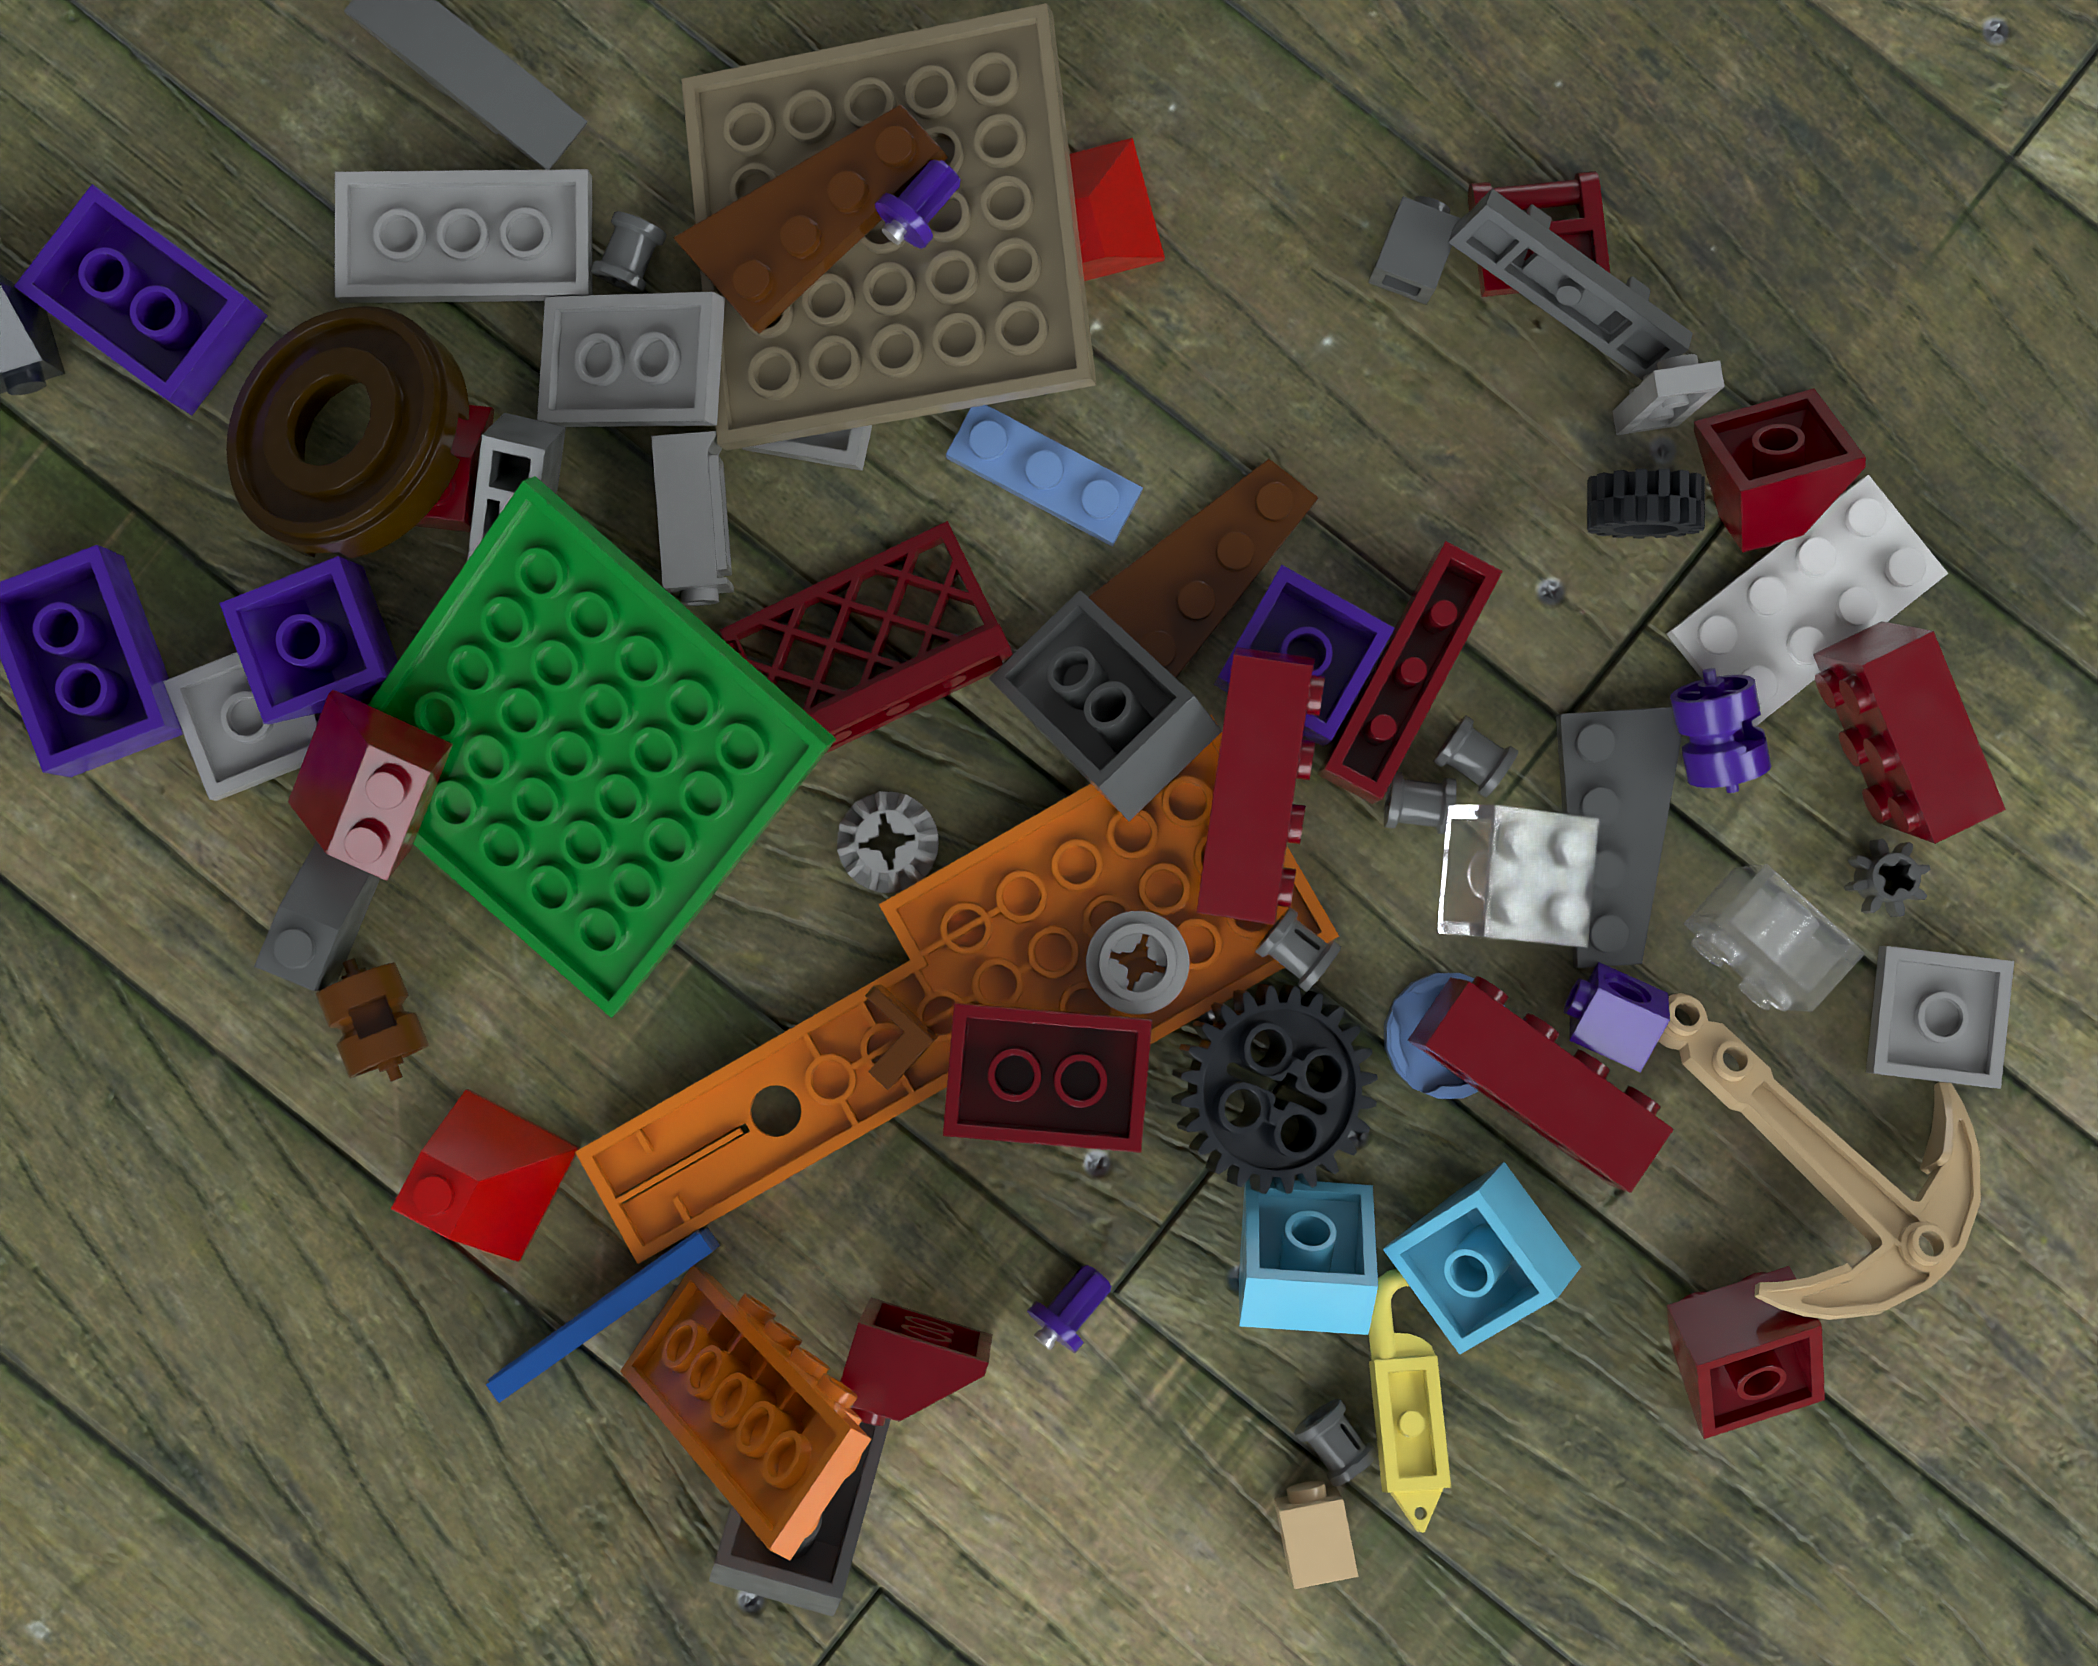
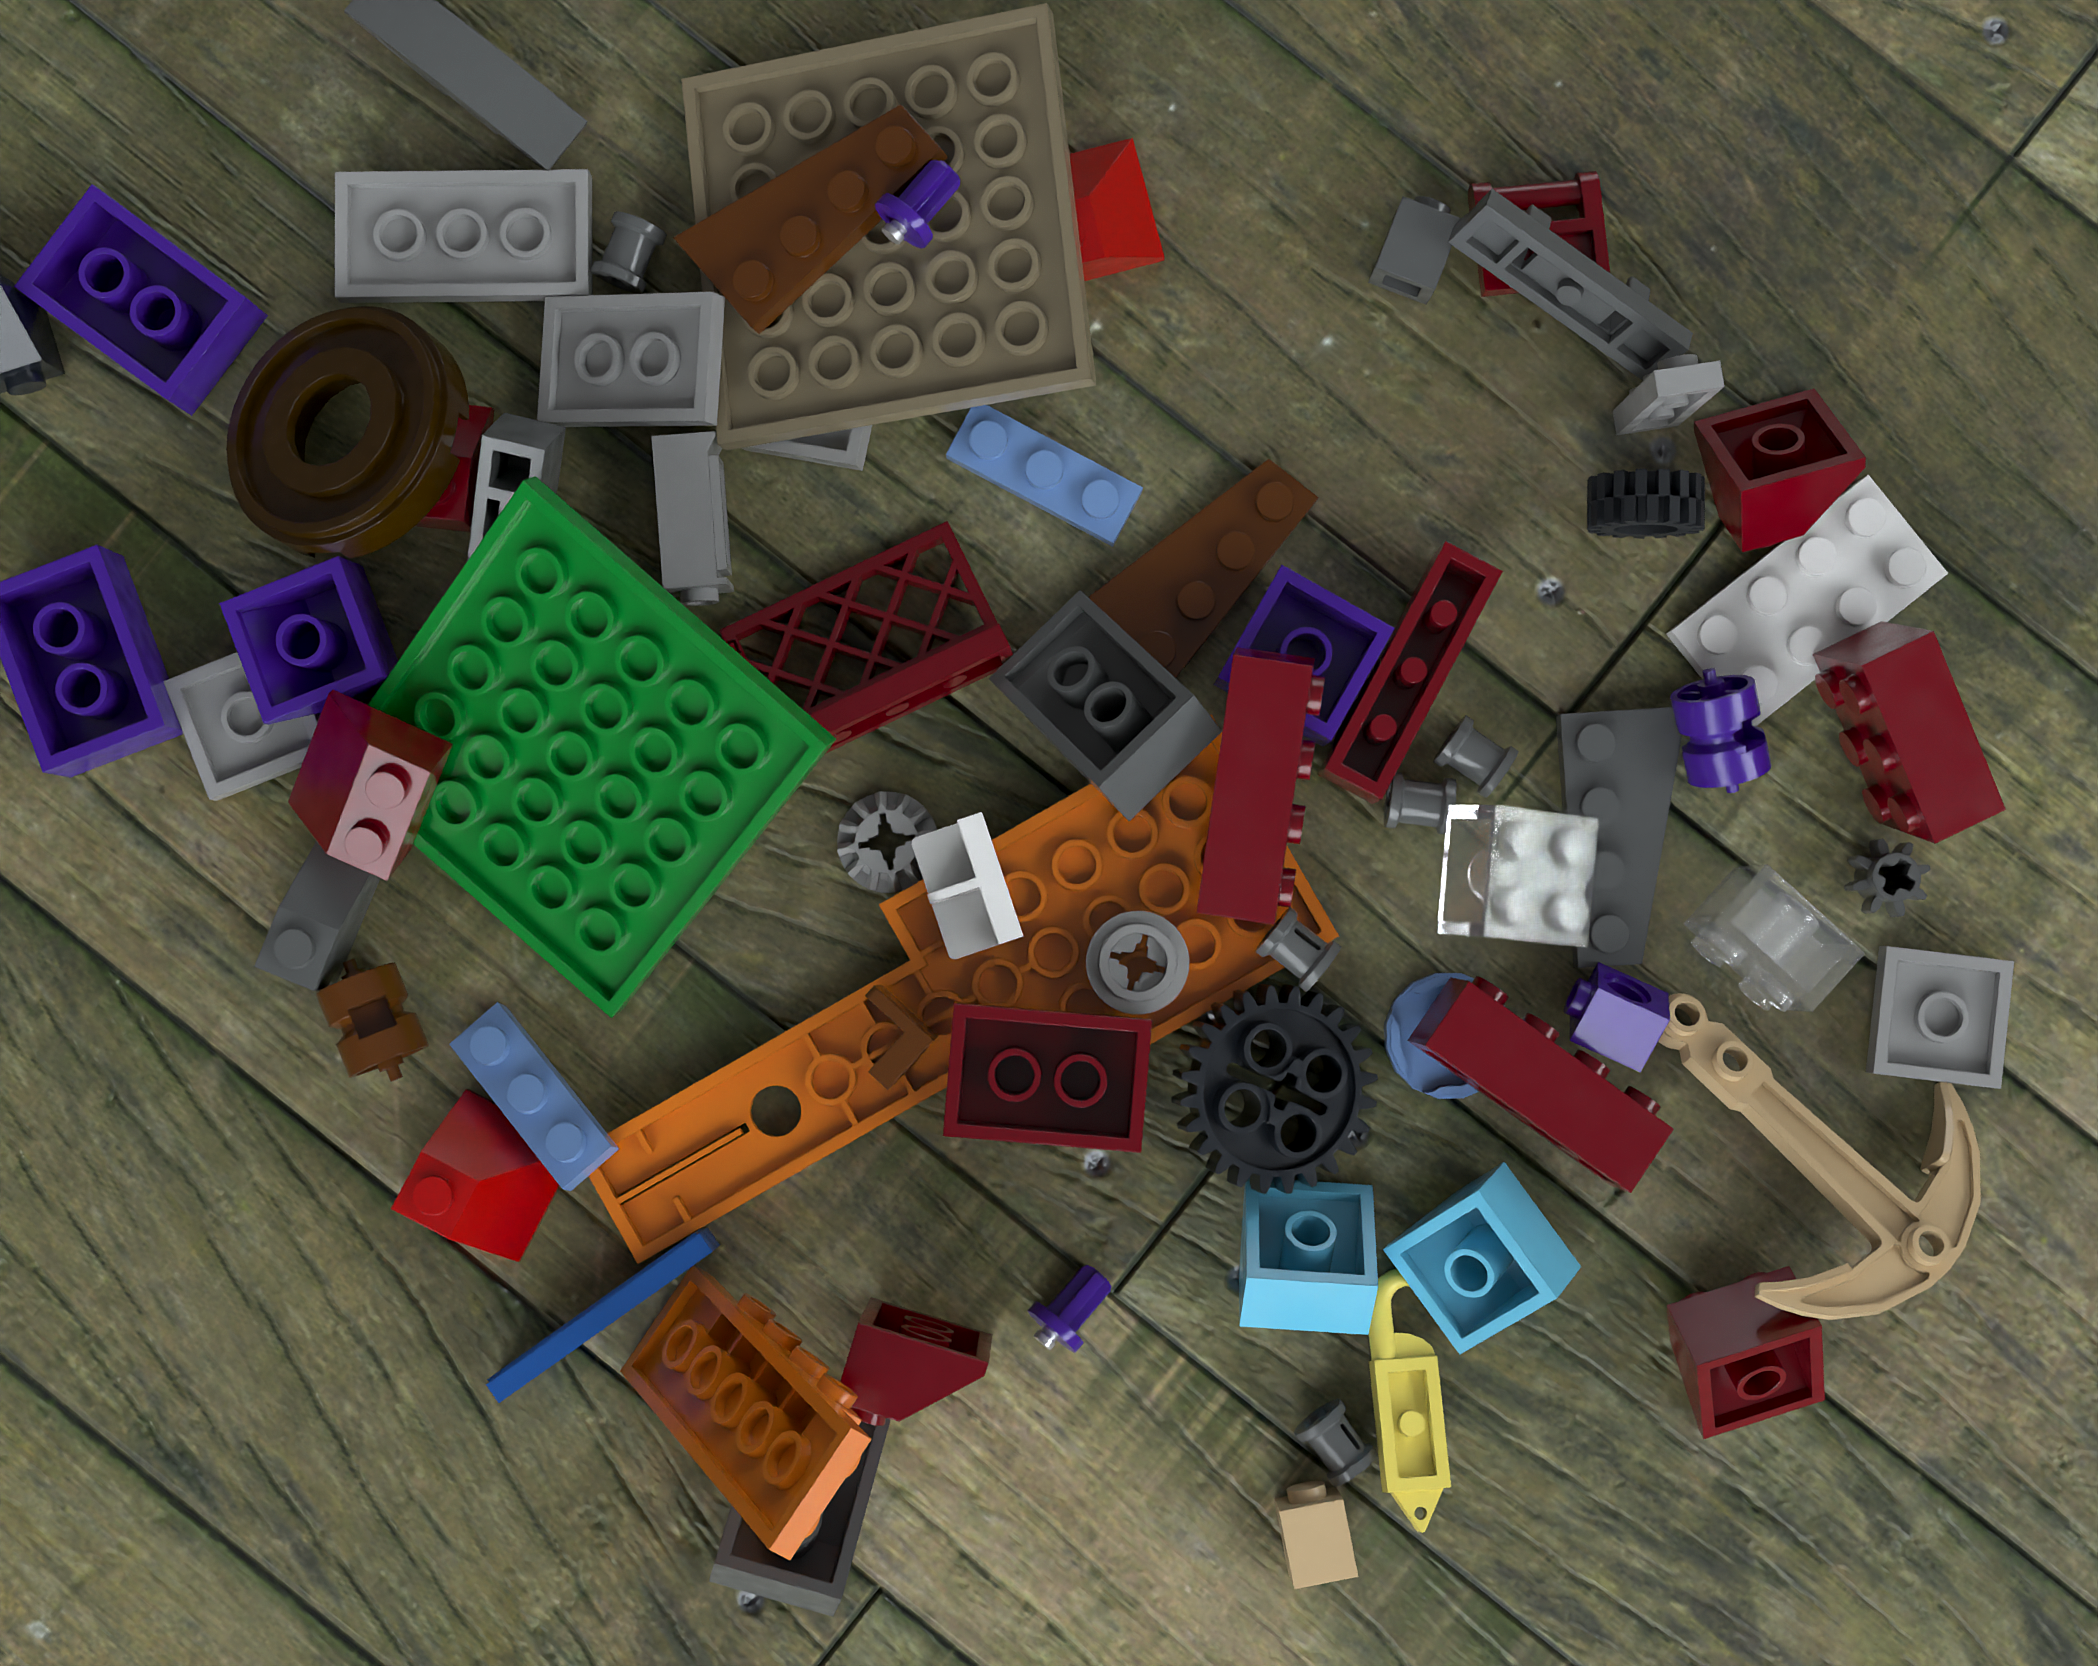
none -> medium blue plate [449,1002,619,1191]
none -> white panel [912,812,1024,959]

